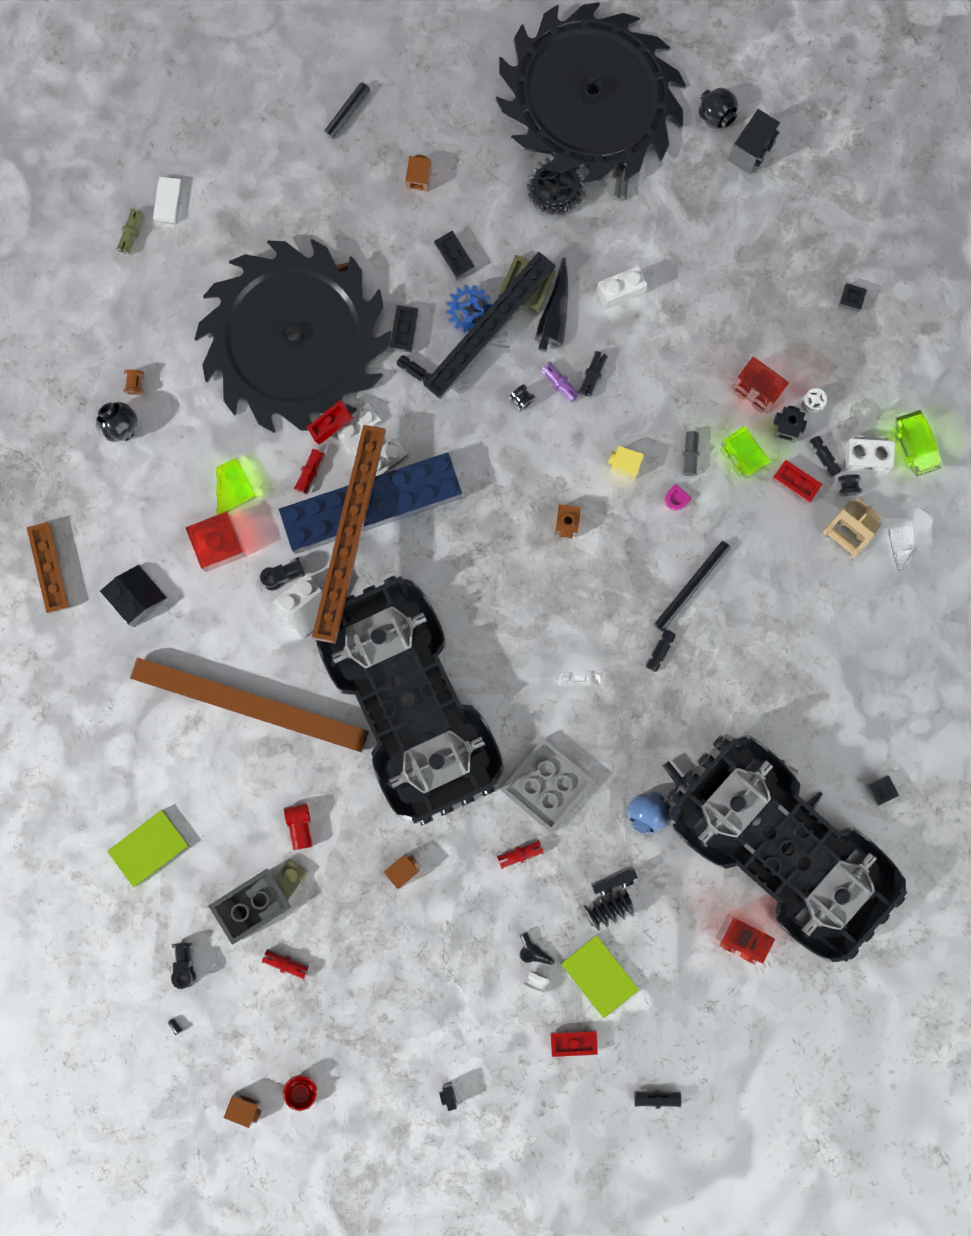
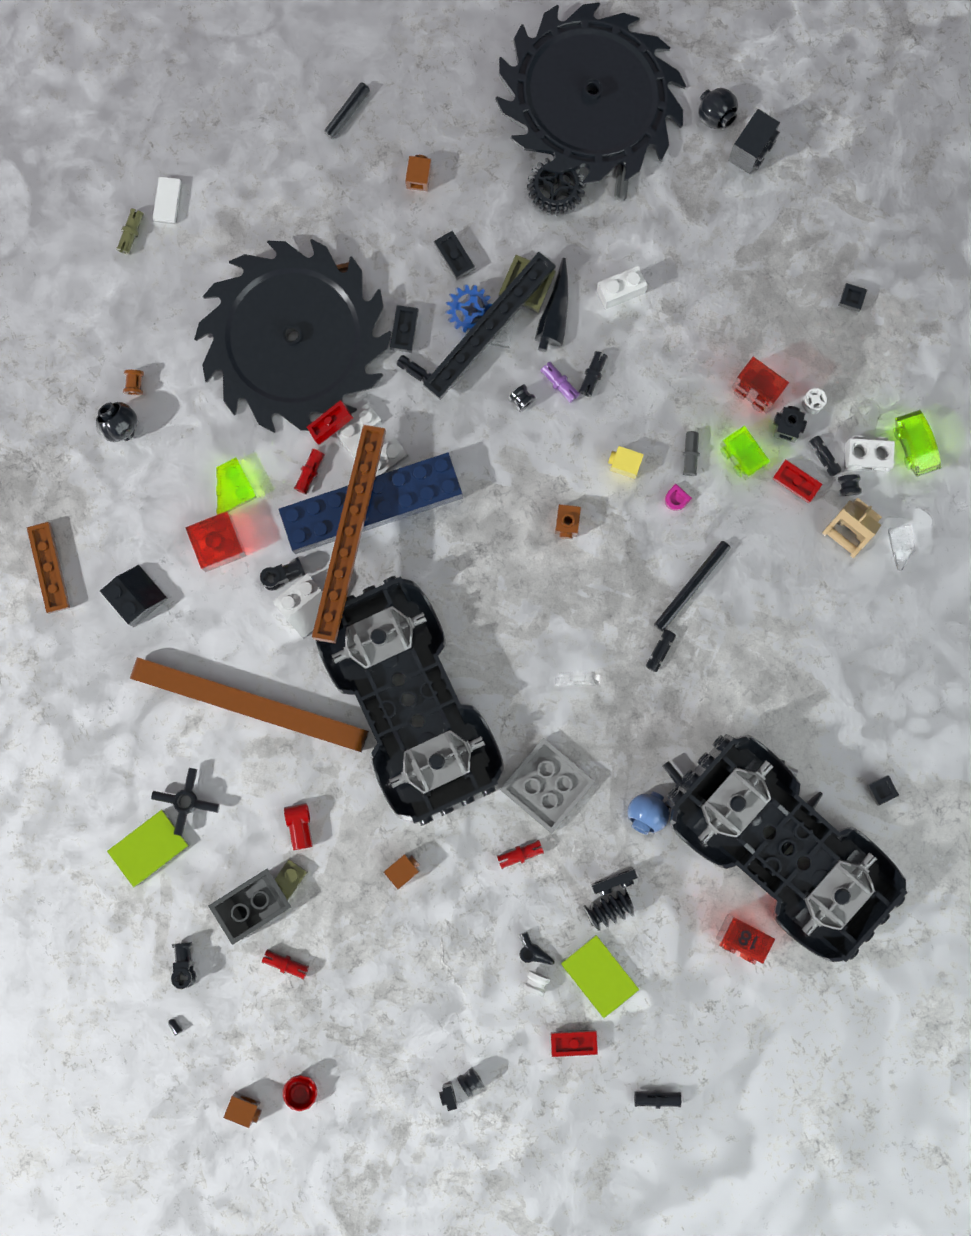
none -> black bar [151,768,220,836]
none -> black wheel [457,1067,485,1097]

